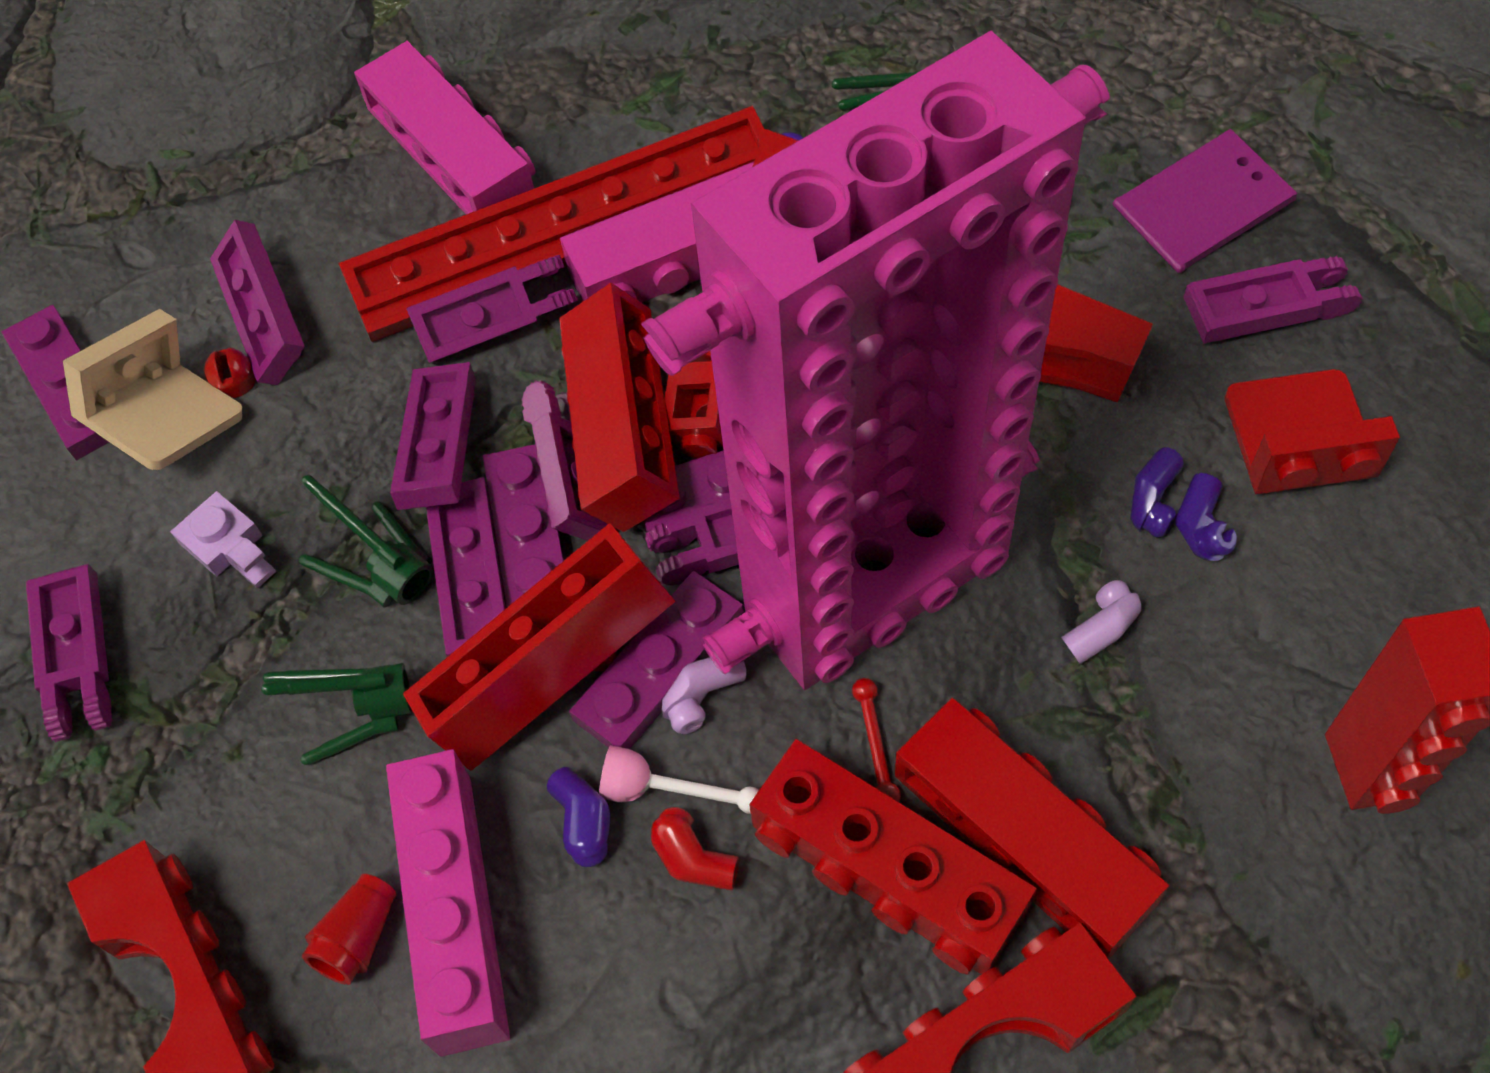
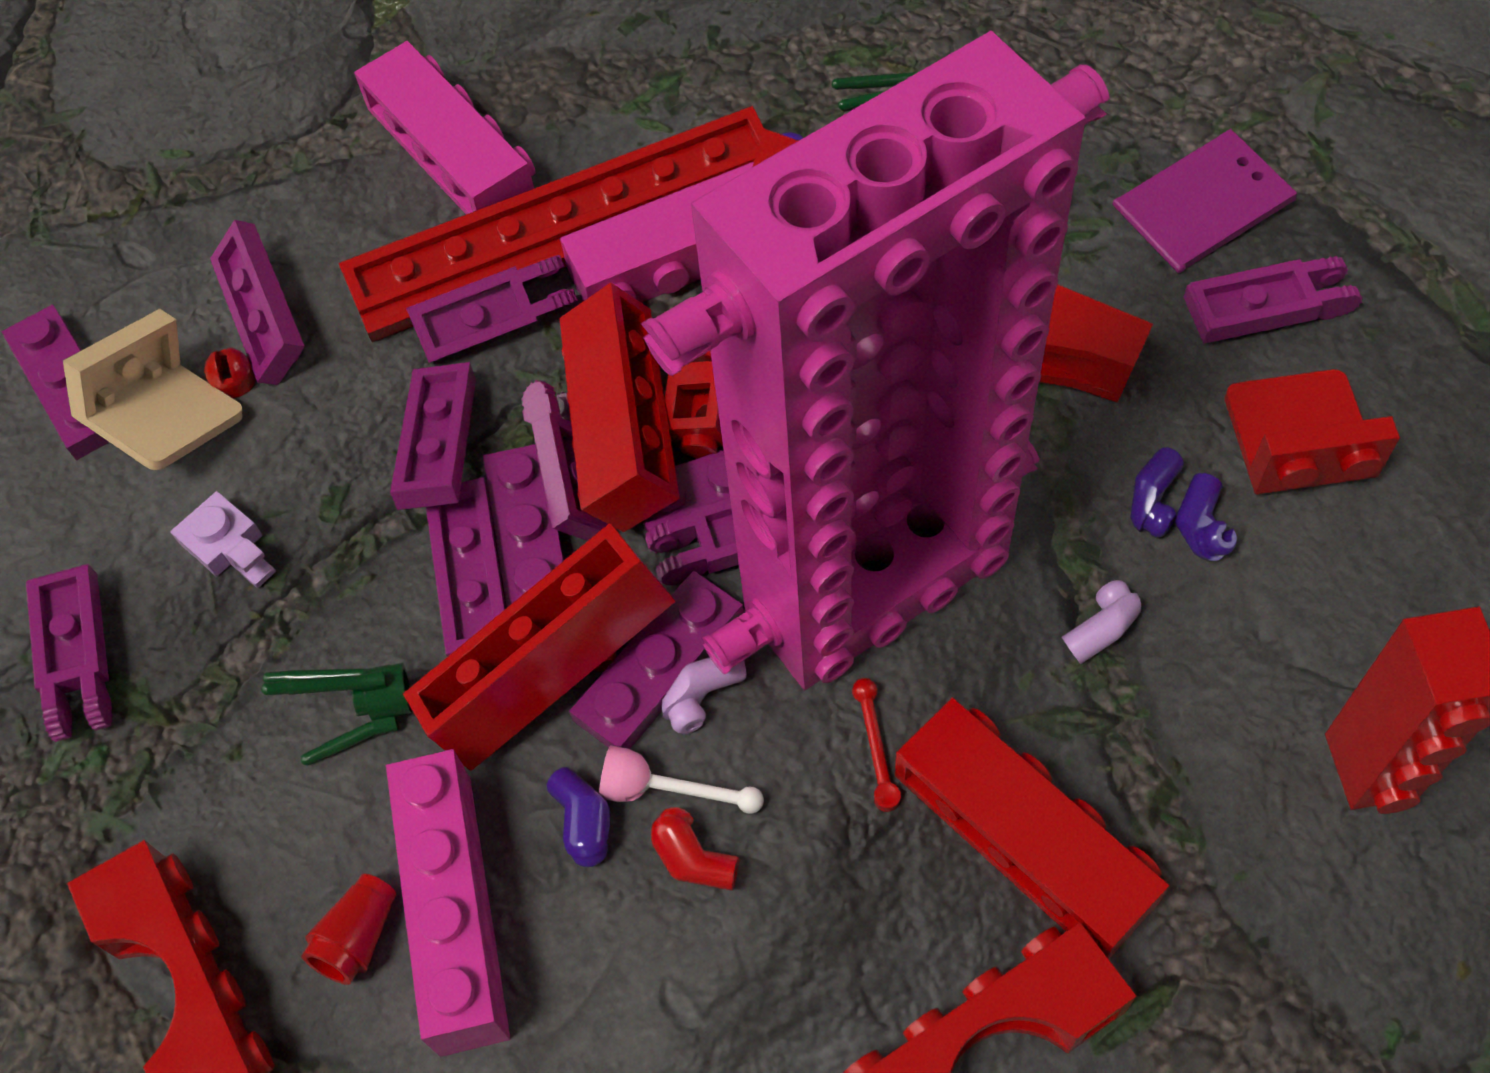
dark green plant [298,475,434,608] -> none
red brick [749,739,1037,975] -> none

